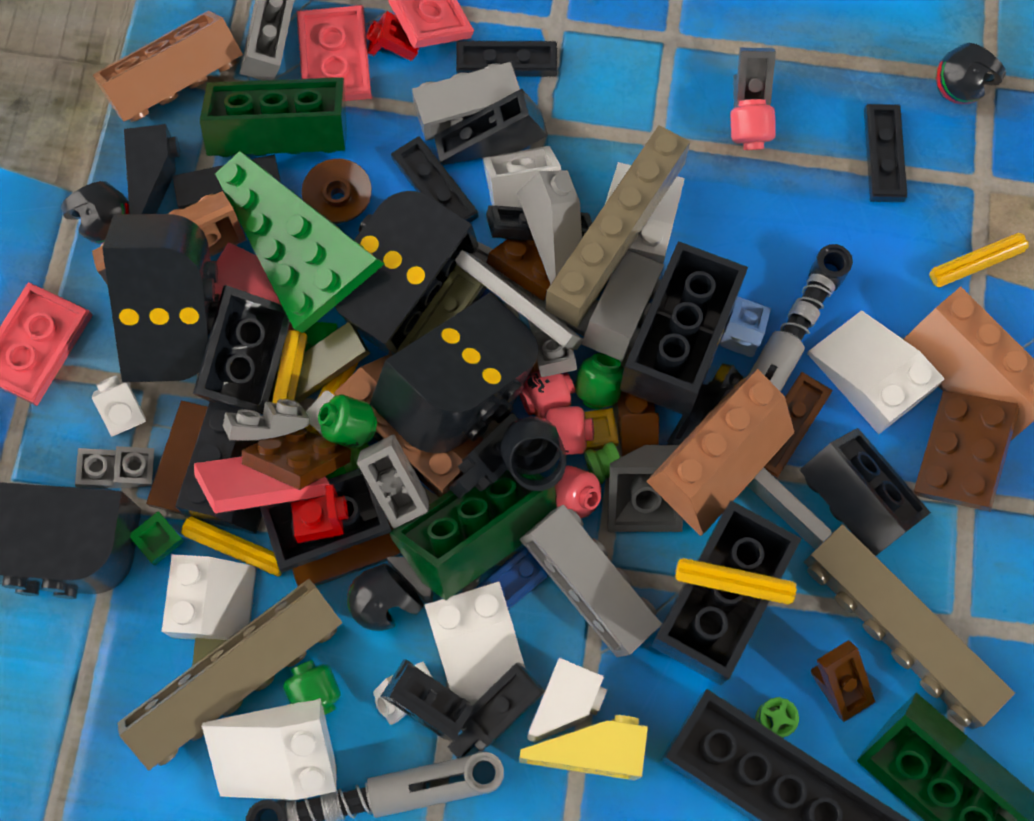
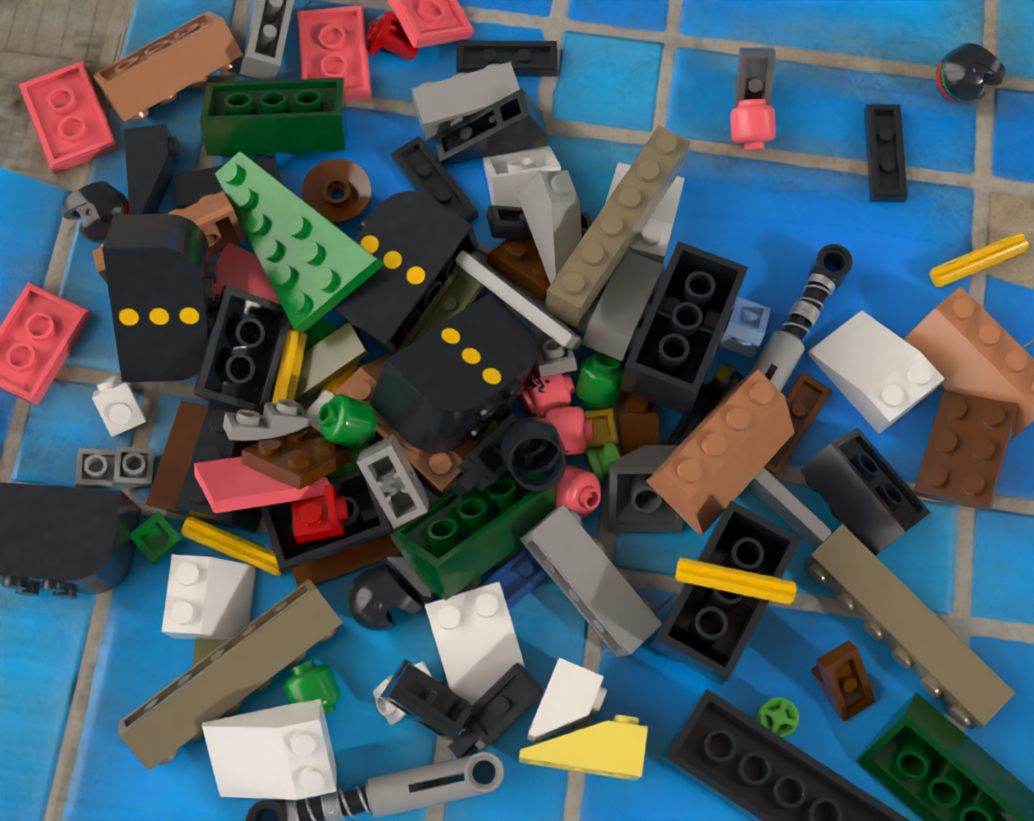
none -> coral tile [19,61,119,174]

